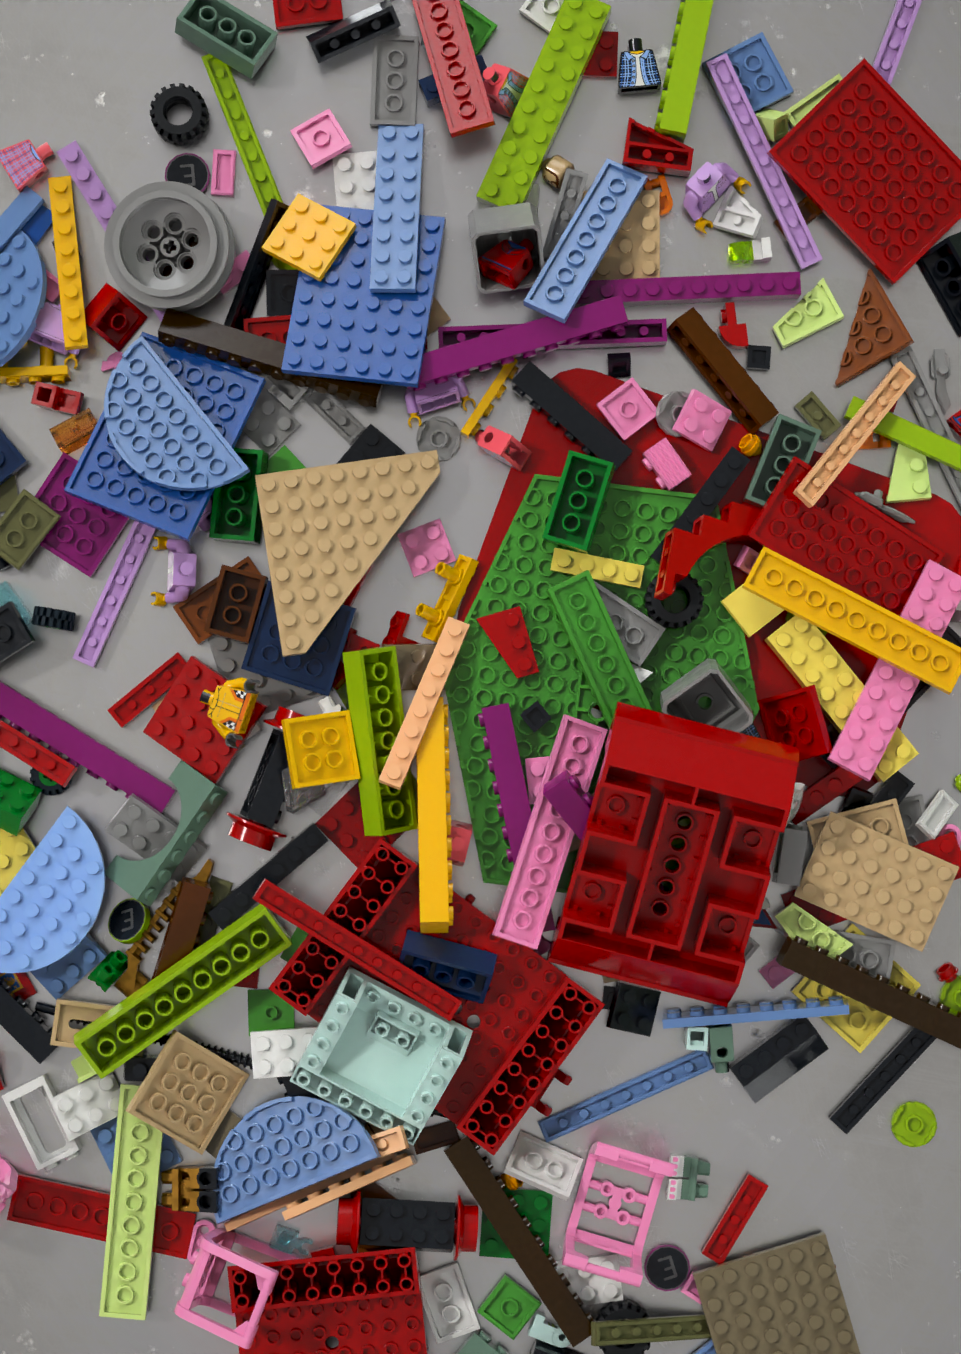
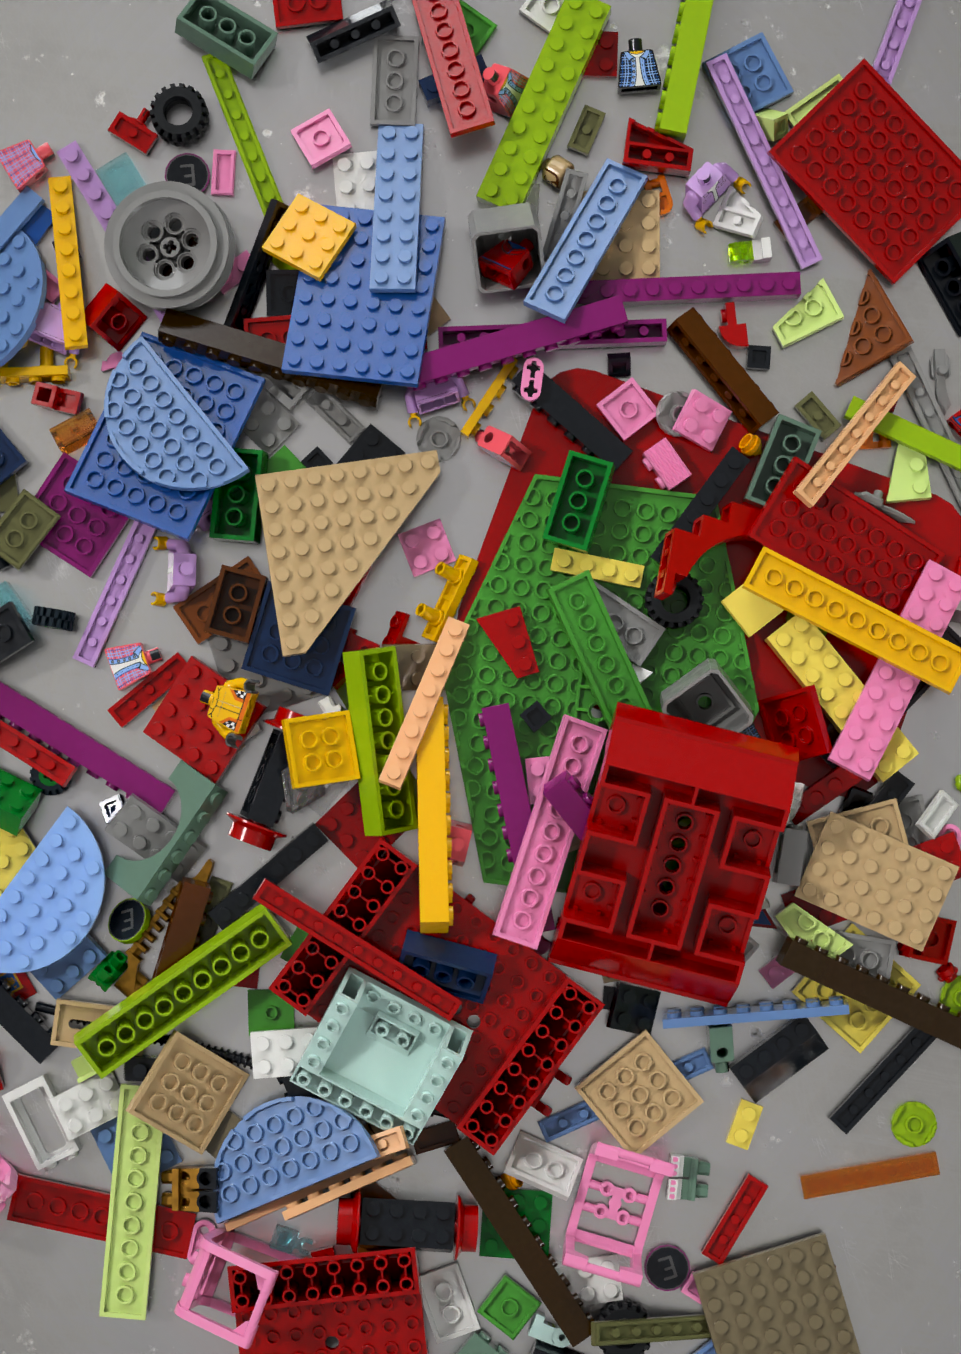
light aqua leg [685,1027,709,1051] -> none
bright pink plate [733,545,759,575] -> none
none -> clear light blue piece [95,152,146,206]
none -> tile [99,794,125,824]
none -> torso [104,643,162,691]
none -> red plate [108,108,159,156]
none -> black plate [301,446,333,468]
none -> bright pink beam [520,357,544,402]
none -> olive plate [567,105,606,156]
none -> tan plate [574,1029,704,1154]
none -> light yellow plate [725,1098,763,1150]
none -> clear orange plate [799,1151,940,1199]
none -> red plate [897,917,957,966]

